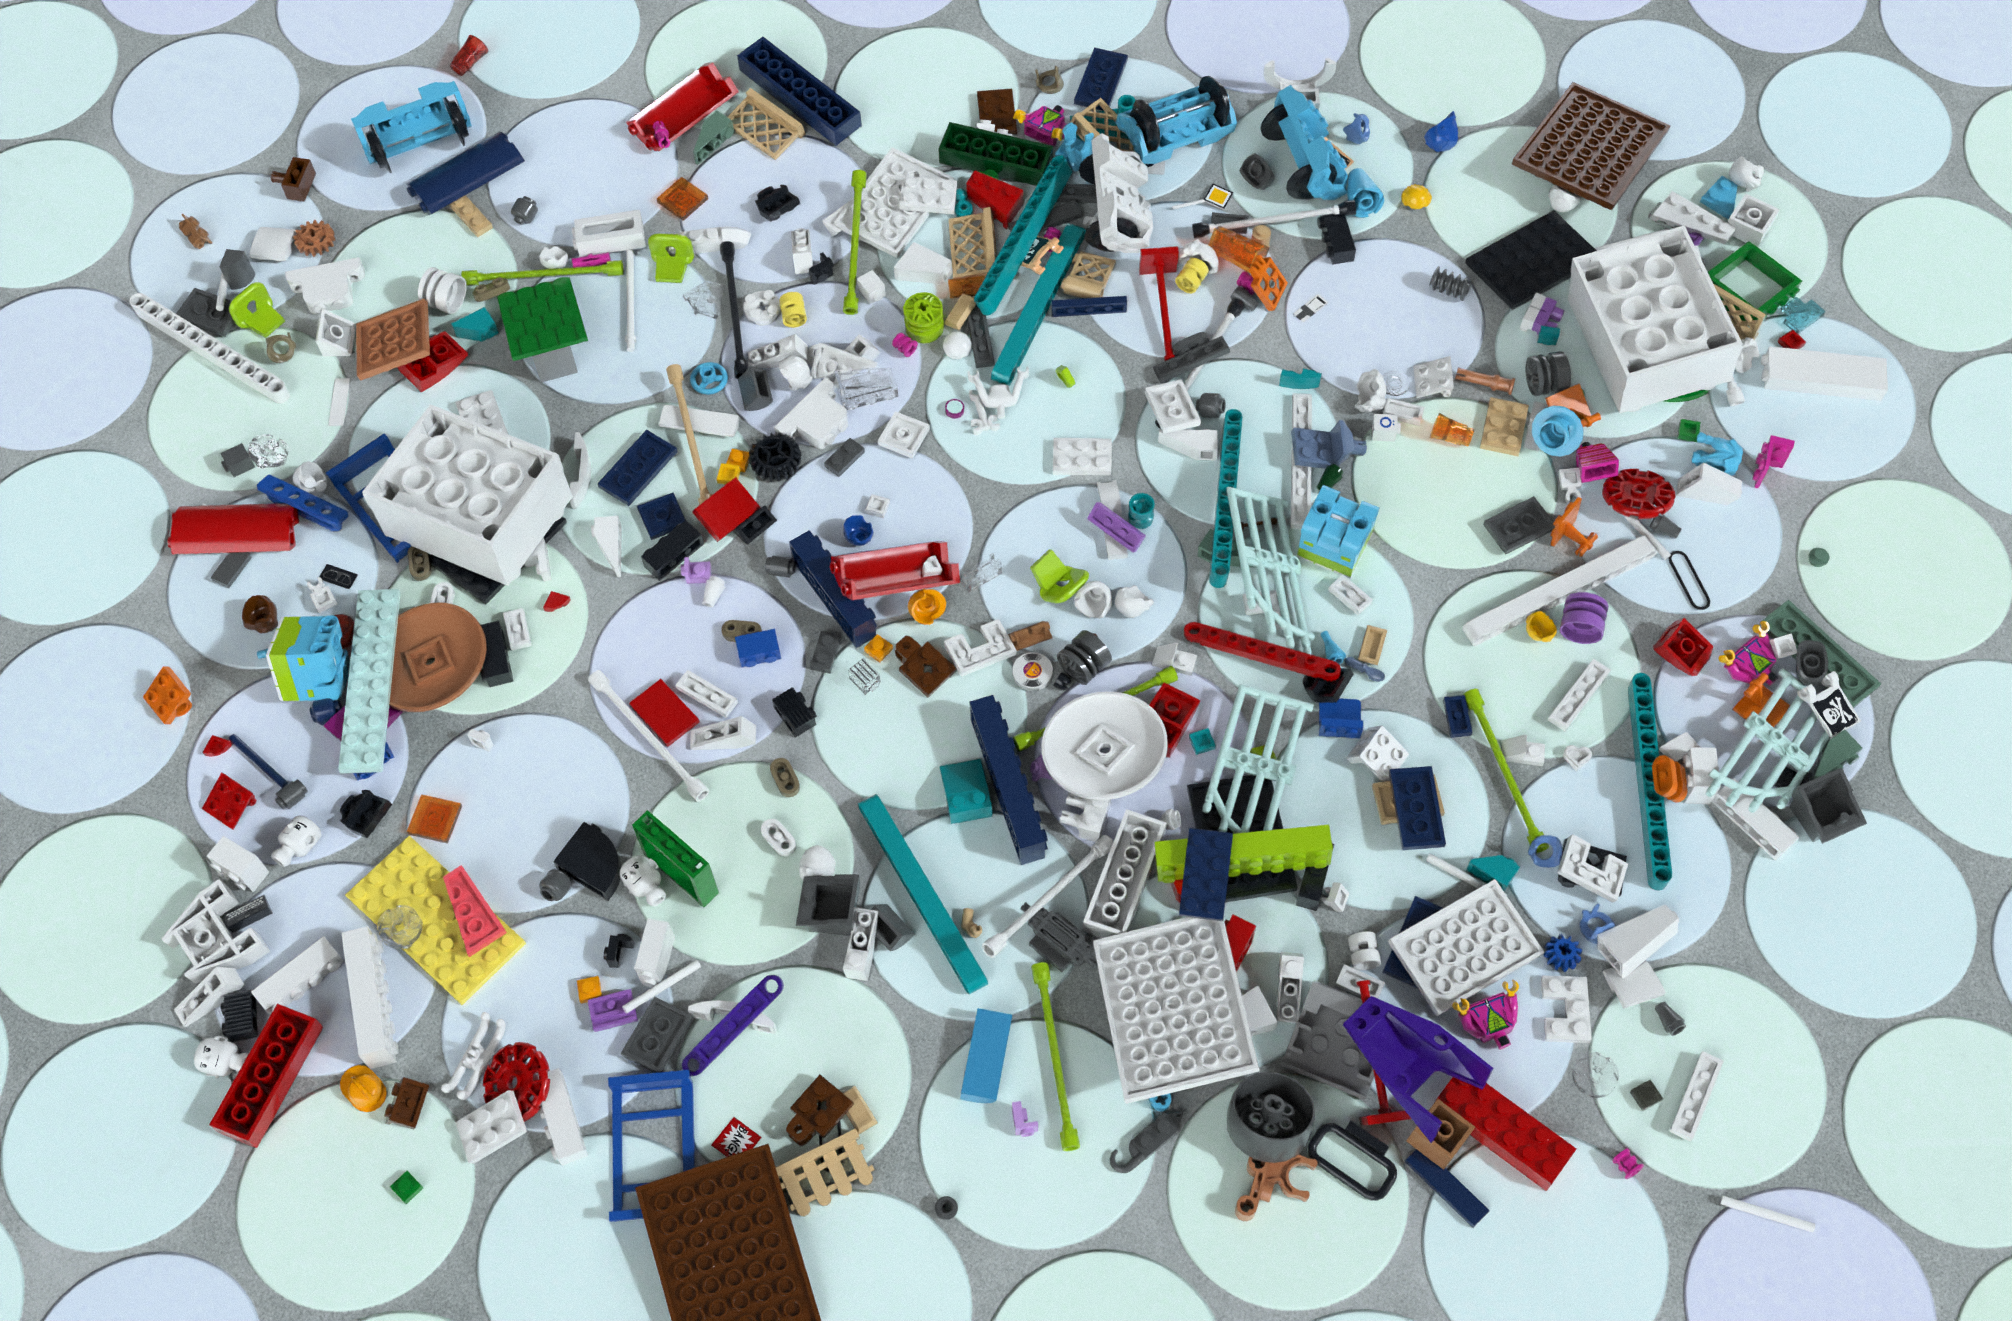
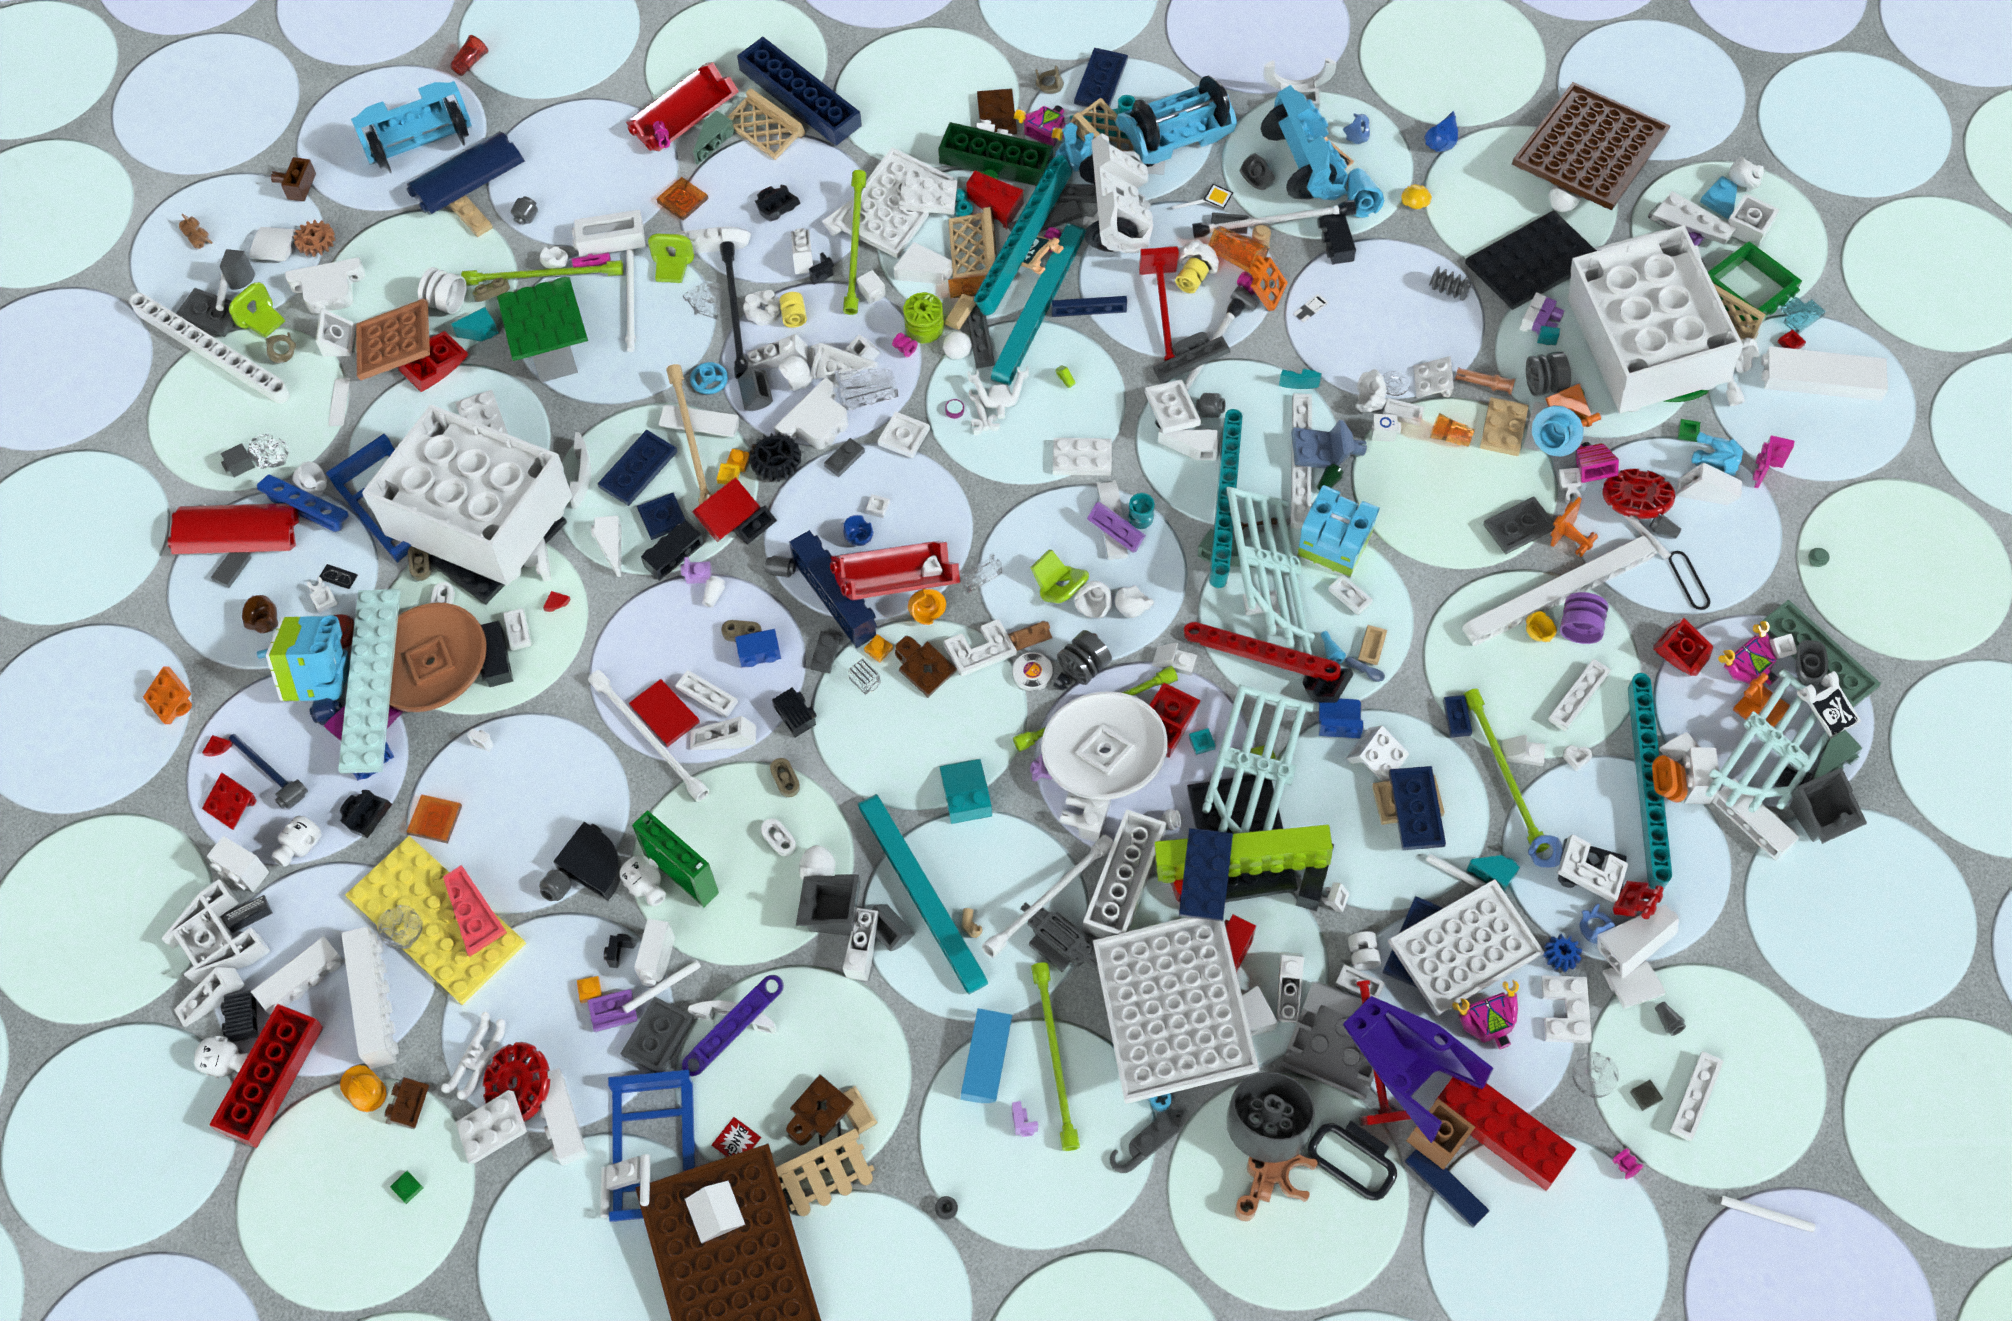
dark blue brick [969,695,1048,865] -> none
tan piece [1061,251,1116,298] -> none
none -> white plate [600,1154,650,1218]
none -> white slope [685,1181,745,1243]
none -> red plate [1613,881,1664,919]

